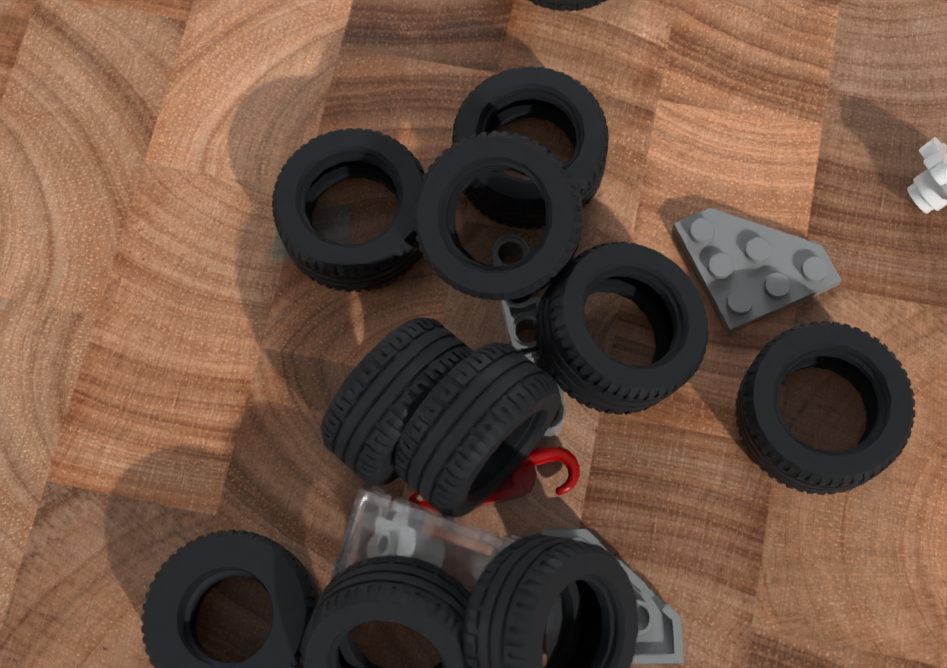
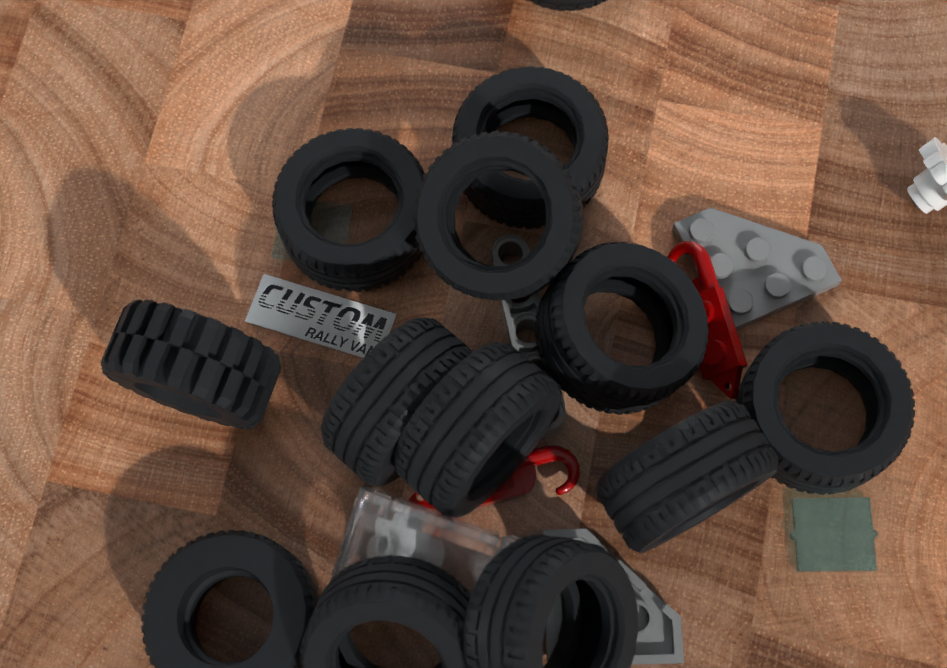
none -> black tyre [101,299,281,430]
none -> white sticker [245,274,397,358]
none -> black tyre [597,400,778,553]
none -> red plate [667,241,748,399]
none -> clear light blue piece [790,498,878,572]

